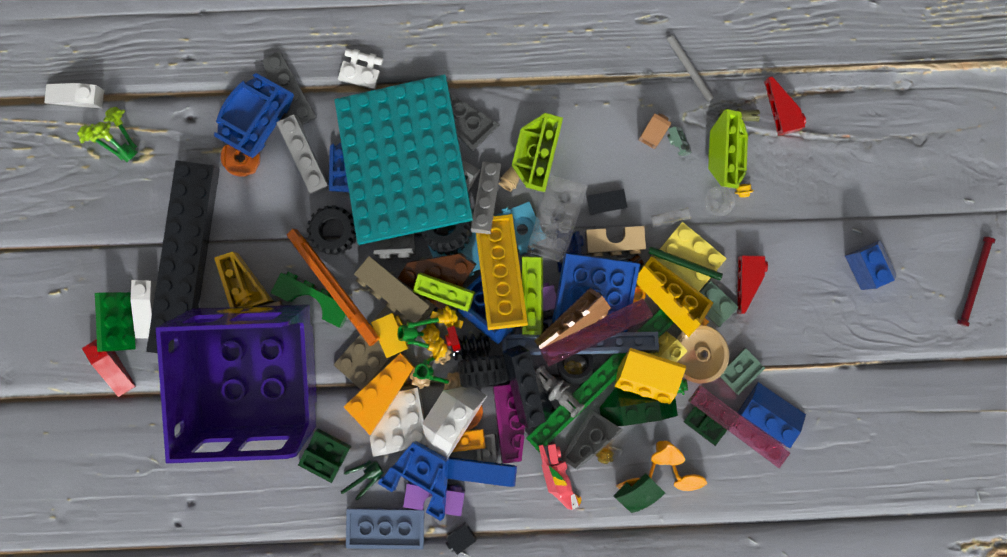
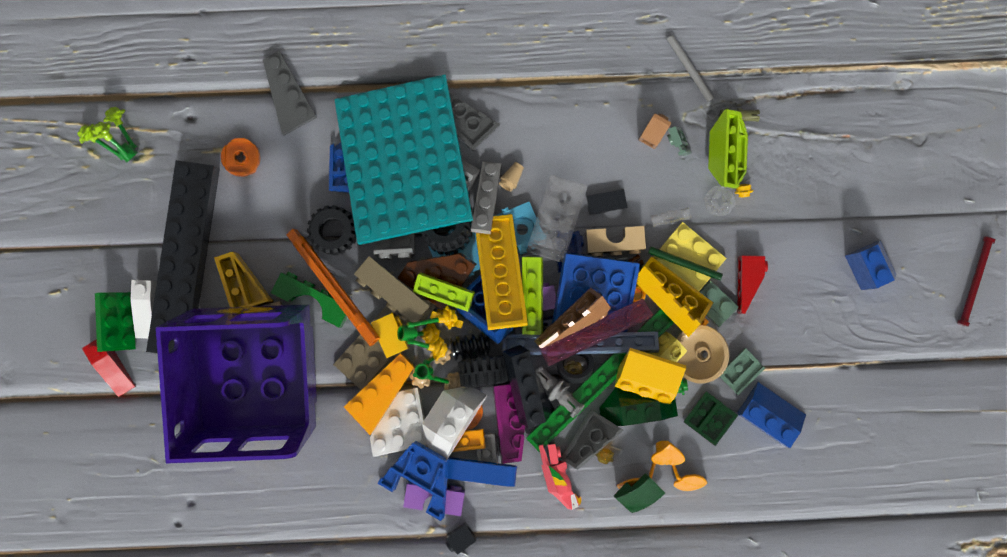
white slope [44,83,104,109] -> none
blue slope [214,73,294,158] -> none
yellow plate [234,289,252,306] -> none
light grey arch [276,114,329,193] -> none
dark green slope [298,428,351,483] -> none
white plate [338,48,383,90] -> none
dark green plant [341,460,384,501] -> none
sand blue plate [346,508,425,549] -> none
red plate [445,326,461,351] -> none
lime wedge [512,113,563,192] -> none
clear pink plate [688,385,790,469] -> none
red slope [764,76,806,136] -> none

